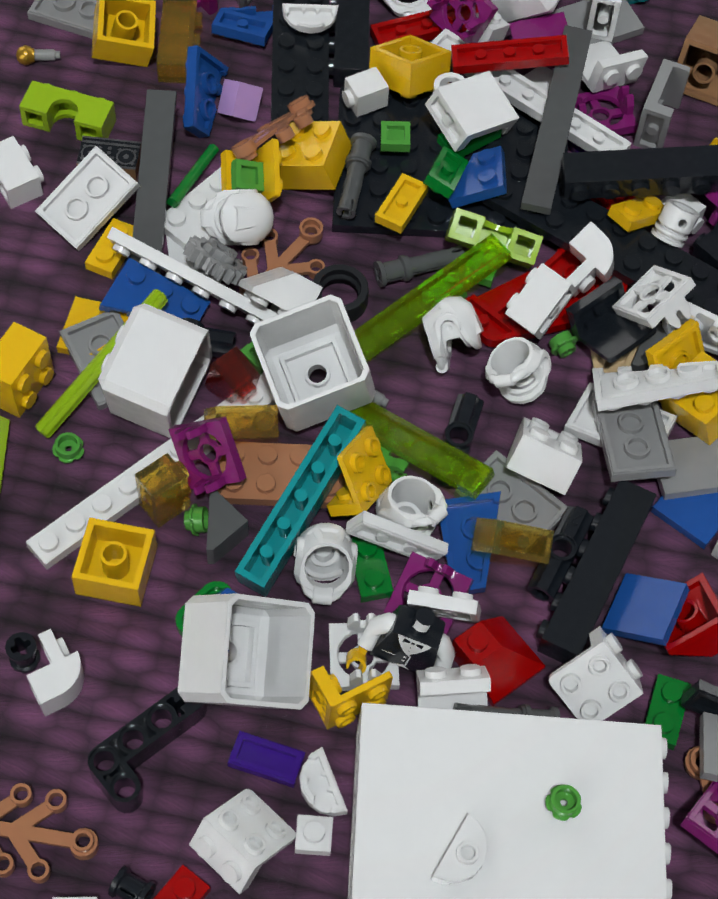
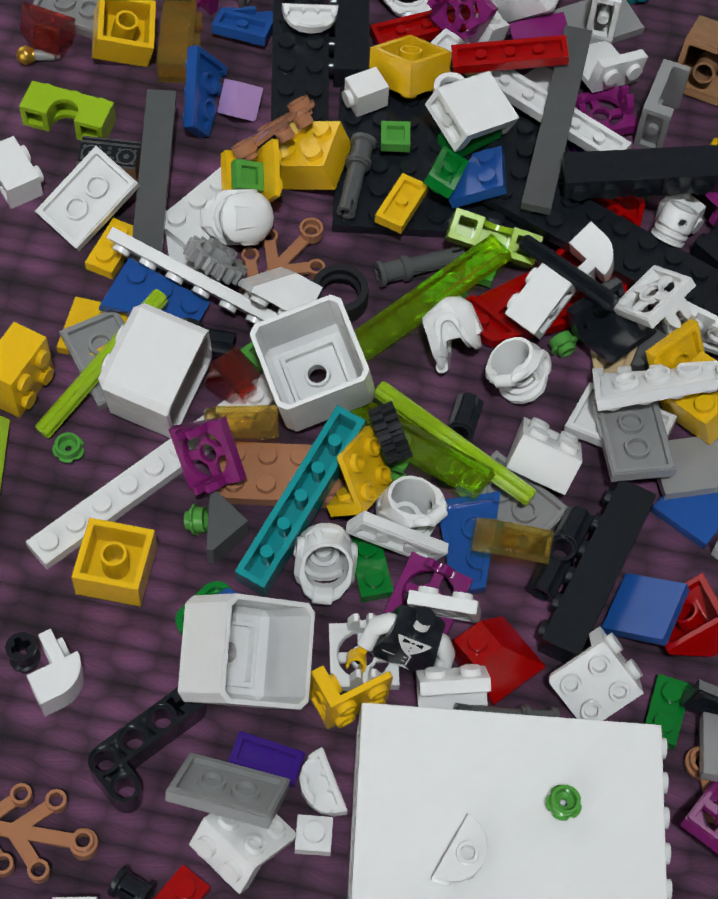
clear yellow brick [135,453,191,528] -> none
green bar [167,144,219,208] -> none
yellow plate [607,195,664,232] -> none
none -> clear red slope [20,2,76,55]
none -> light grey tile [165,752,290,829]
none -> black tyre [367,401,413,465]
none -> lime axle [374,381,536,505]
none -> black axle [519,235,619,310]

